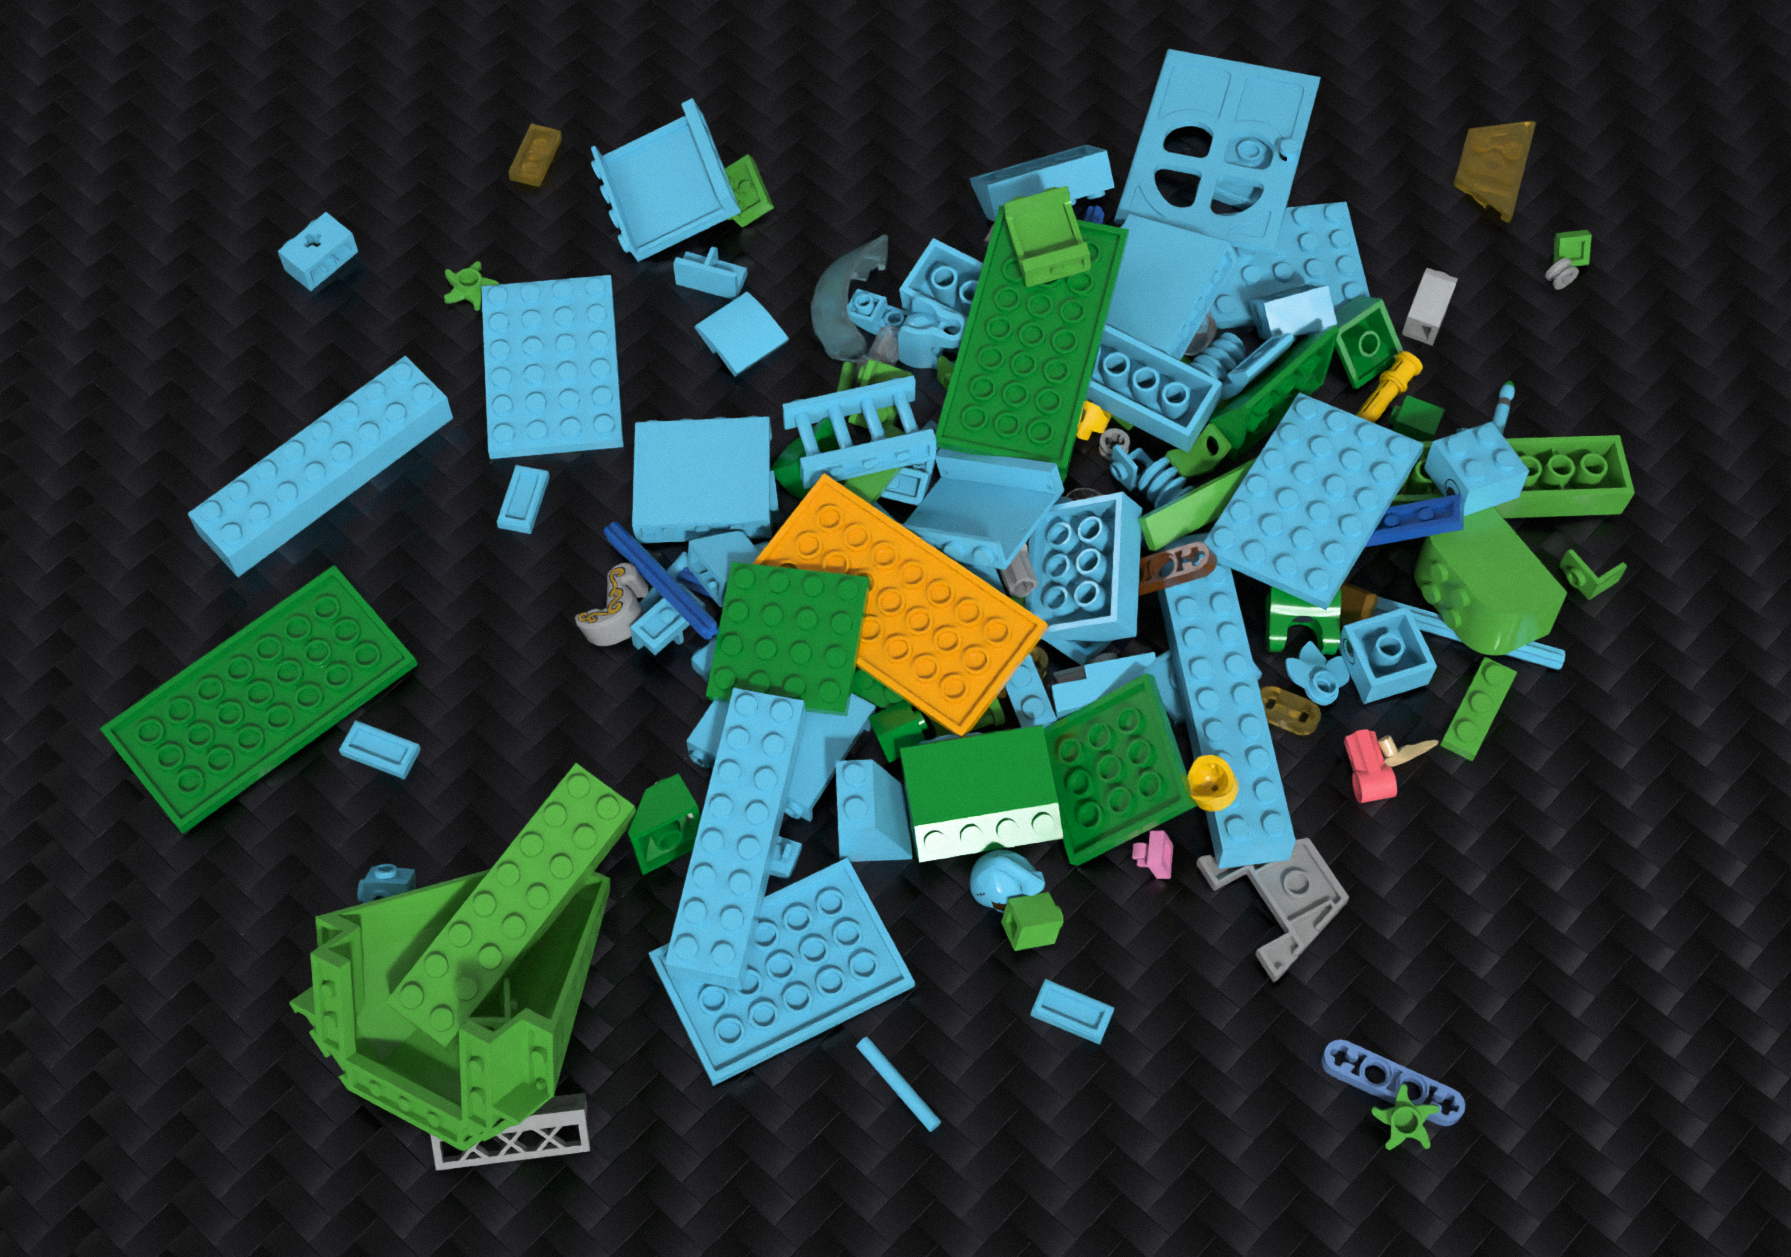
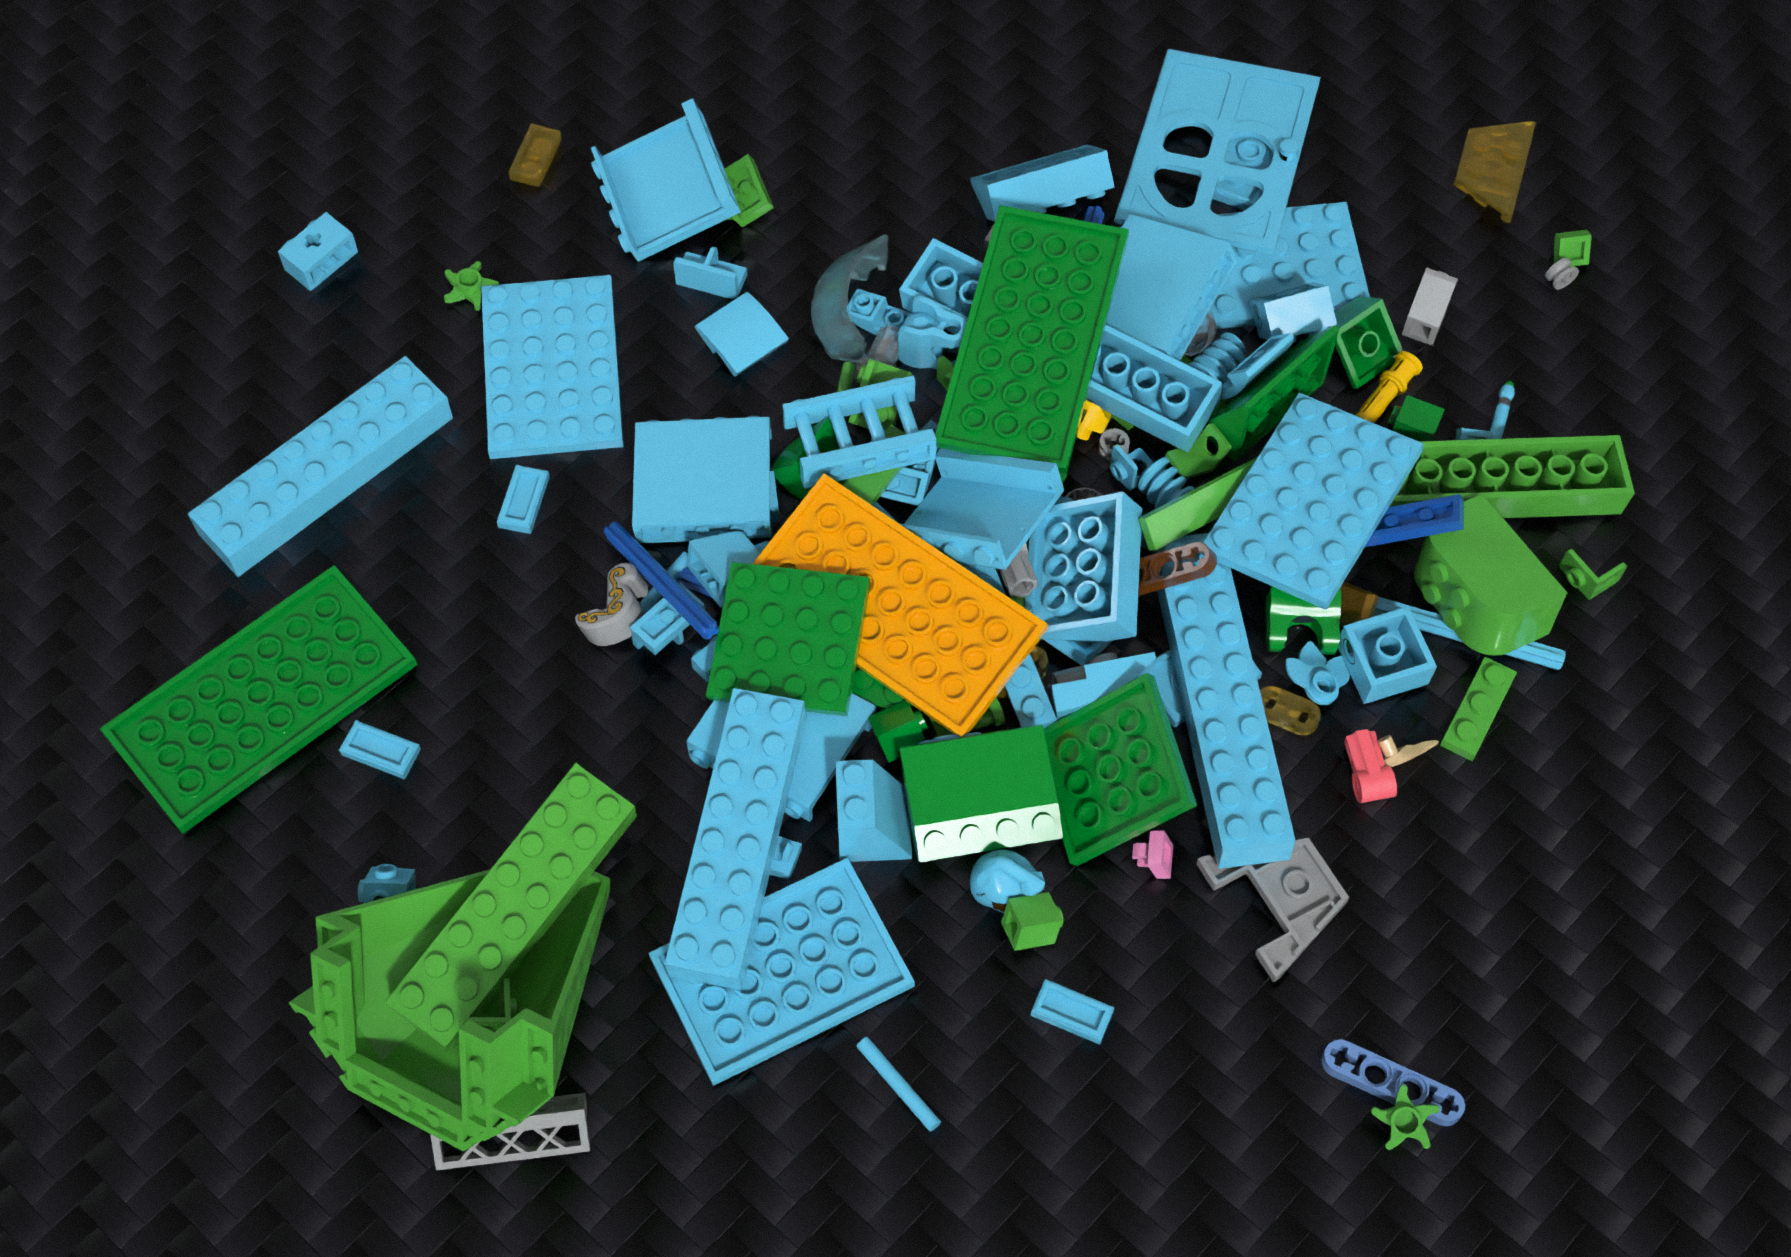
green slope [628,773,701,875] -> none
bright green panel [1003,186,1091,288] -> none
yellow piece [1188,755,1239,812] -> none
medium azure brick [1424,422,1529,516] -> none

